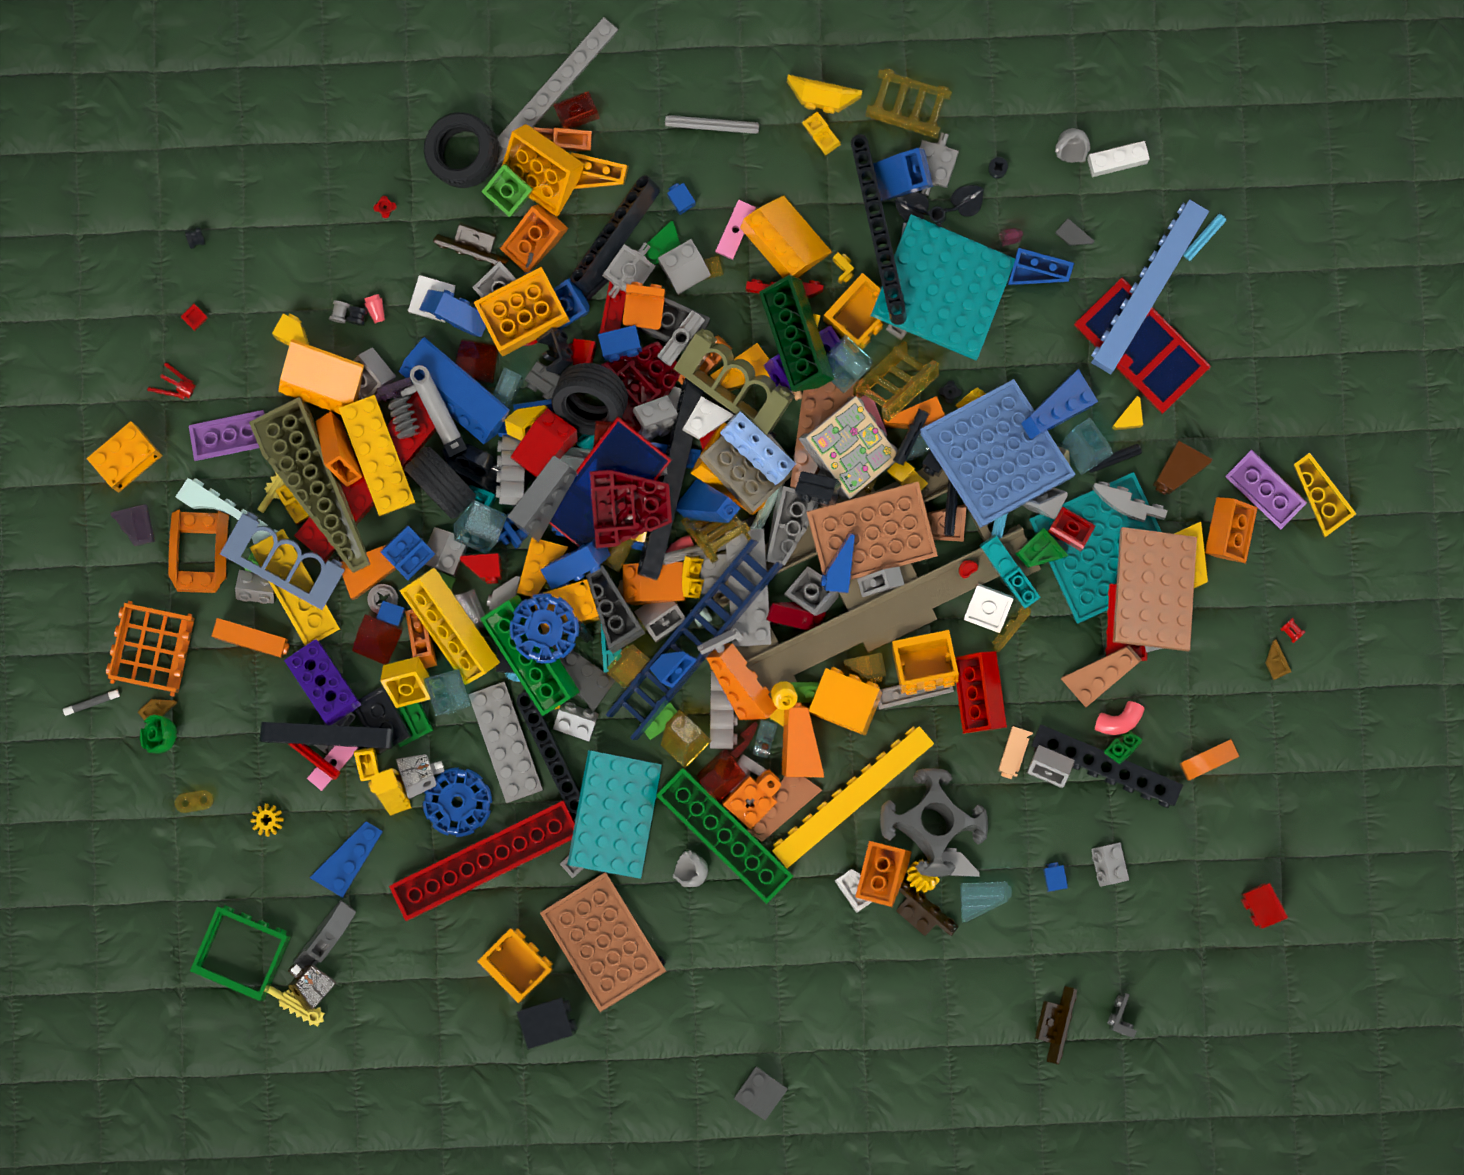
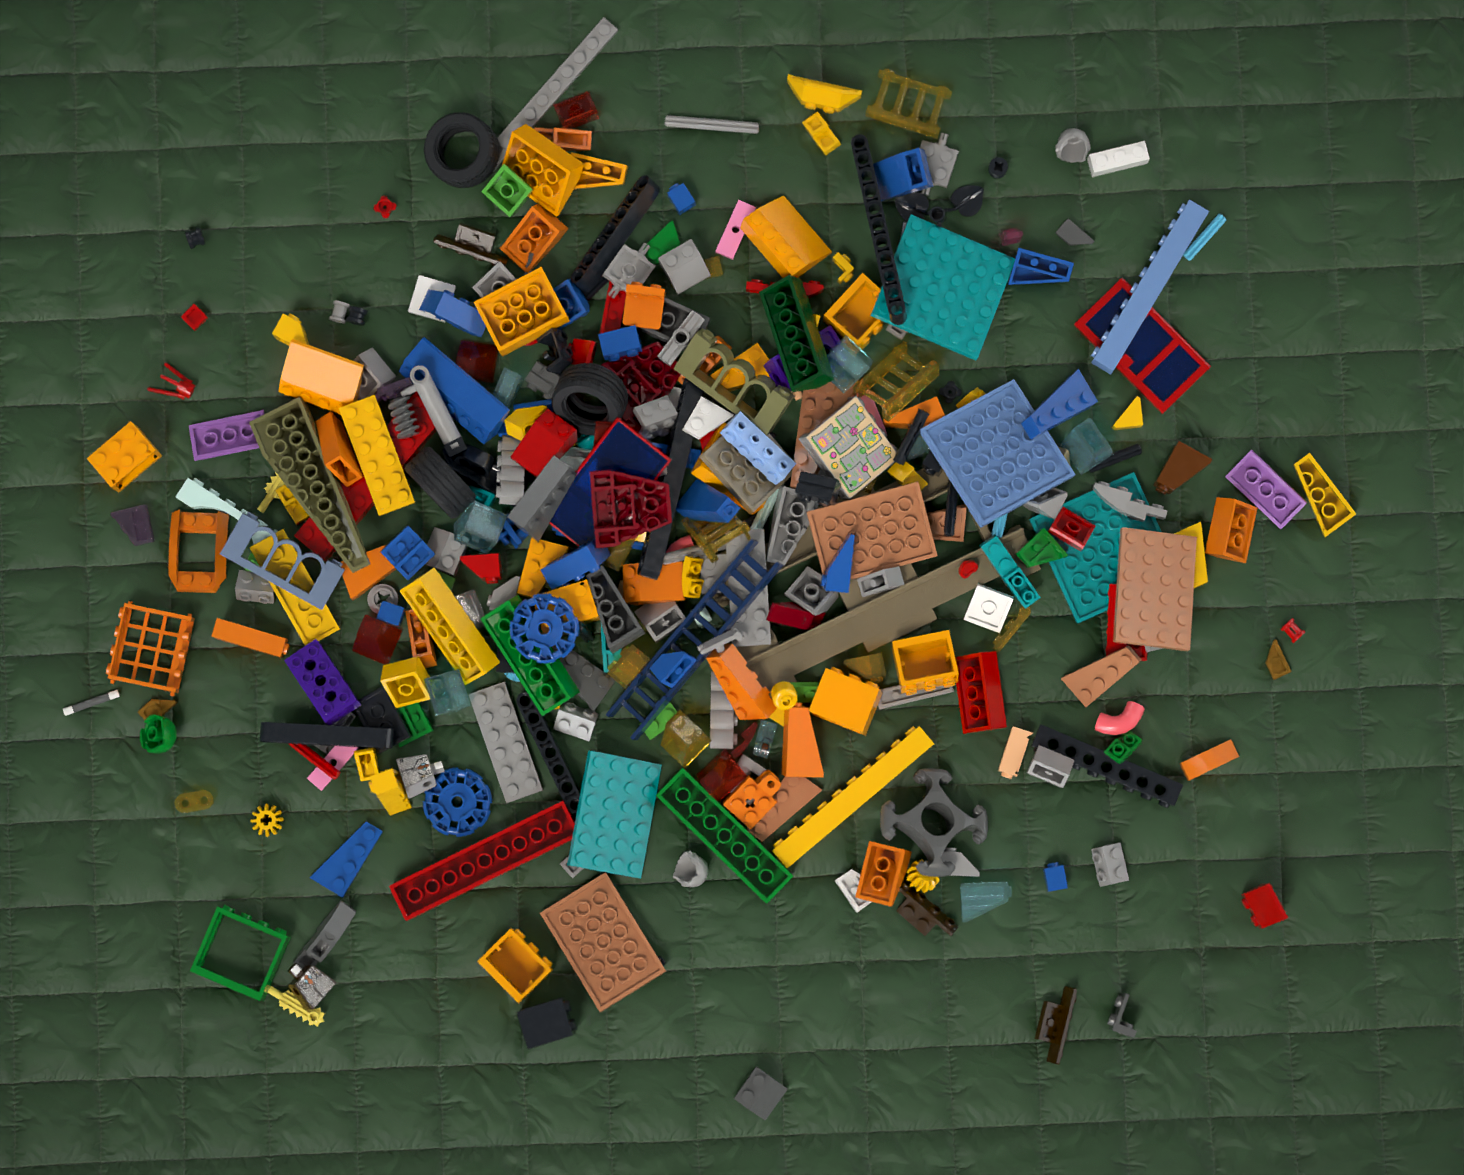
coral cone [364,294,385,324] -> none

